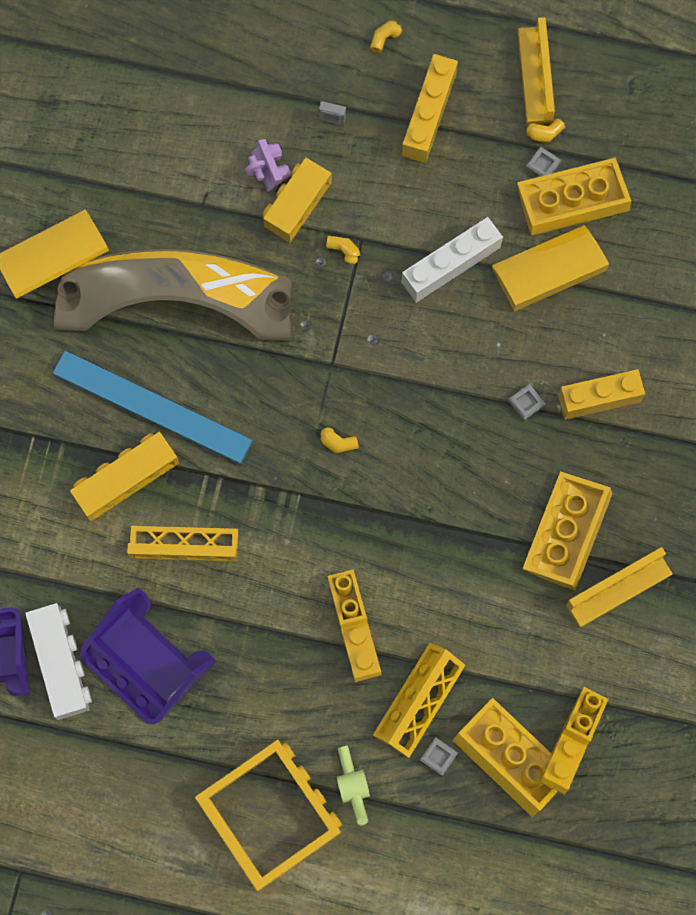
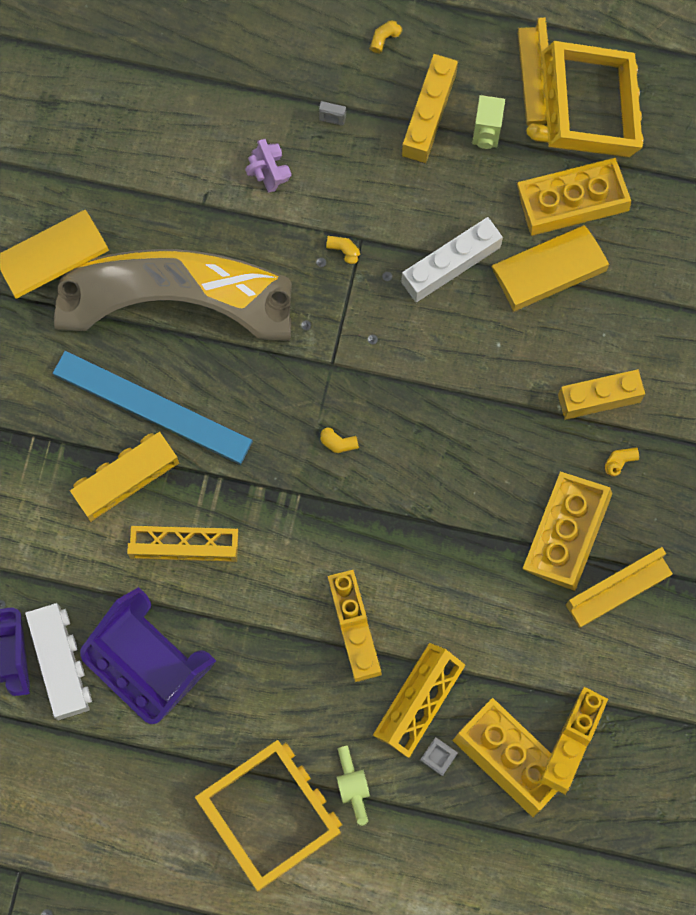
yellow brick [262,158,332,243] -> none
light grey tile [508,384,546,421] -> none
light grey tile [525,146,562,177] -> none
none -> yellowish green brick [472,95,505,149]
none -> yellow window [542,41,644,157]
none -> yellow arm [605,447,639,476]

